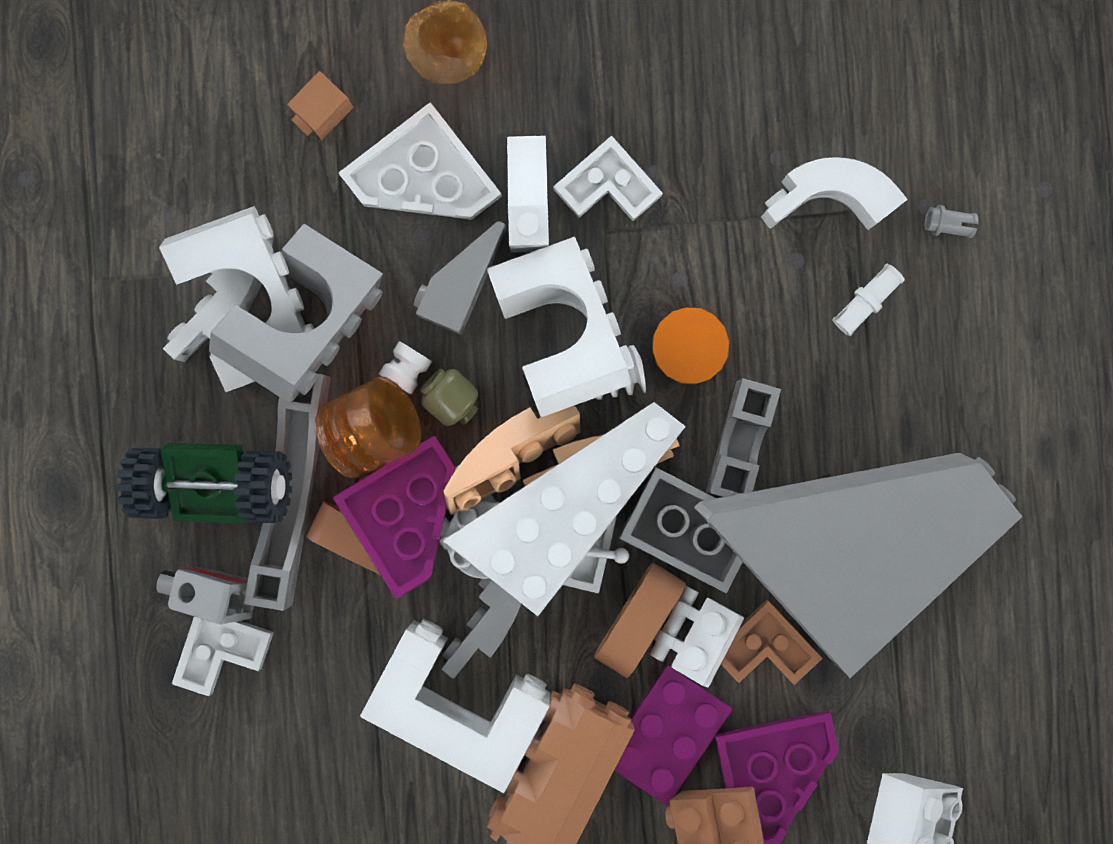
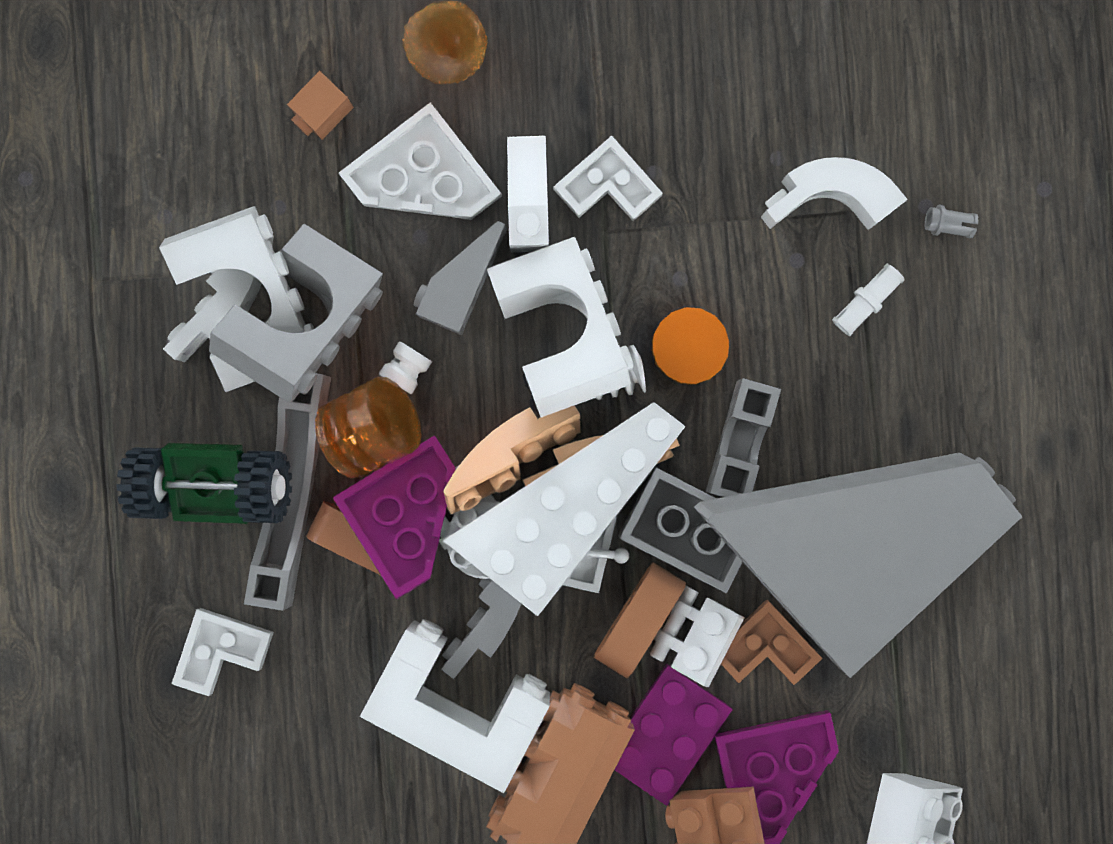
light grey torso [156,567,254,625] -> none
olive head [420,368,478,426] -> none

